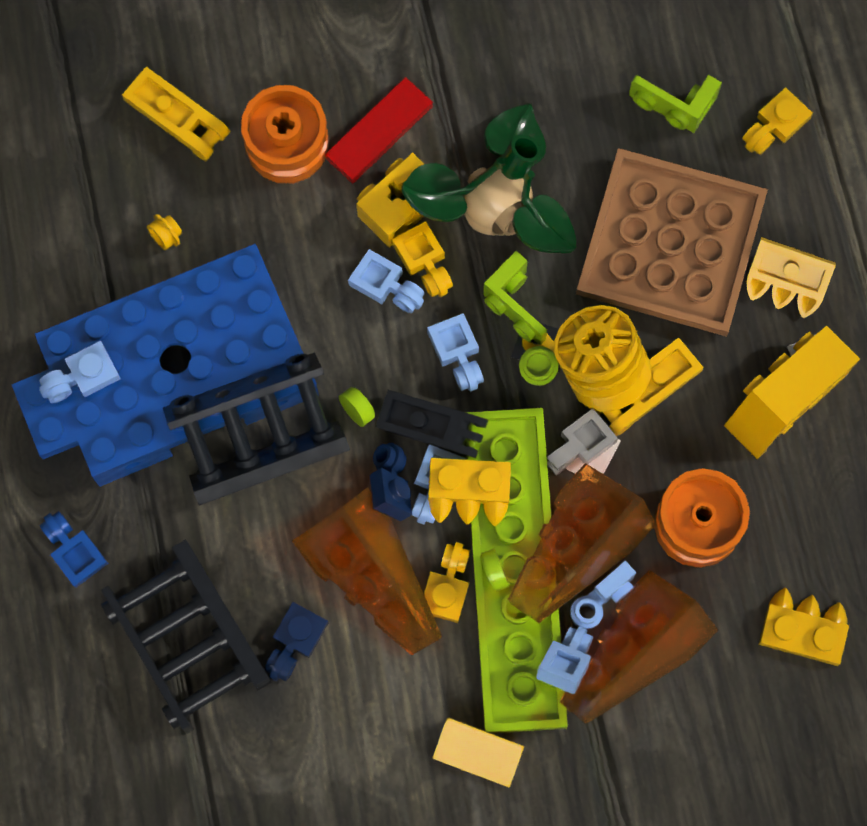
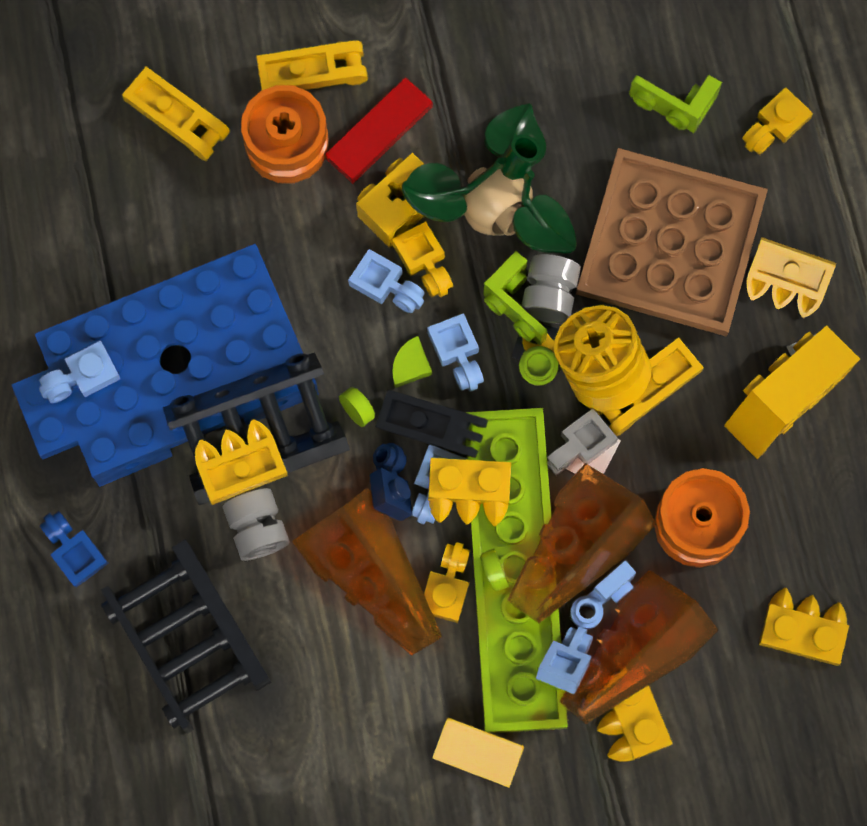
yellow plate [147,214,182,251] -> none
dark blue plate [264,602,329,682] -> none
none -> yellow plate [195,419,288,505]
none -> light grey wheel [222,488,290,561]
none -> yellow plate [256,41,368,90]
none -> lime tile [393,336,432,388]
none -> light grey wheel [521,254,581,324]
none -> yellow plate [586,668,673,762]

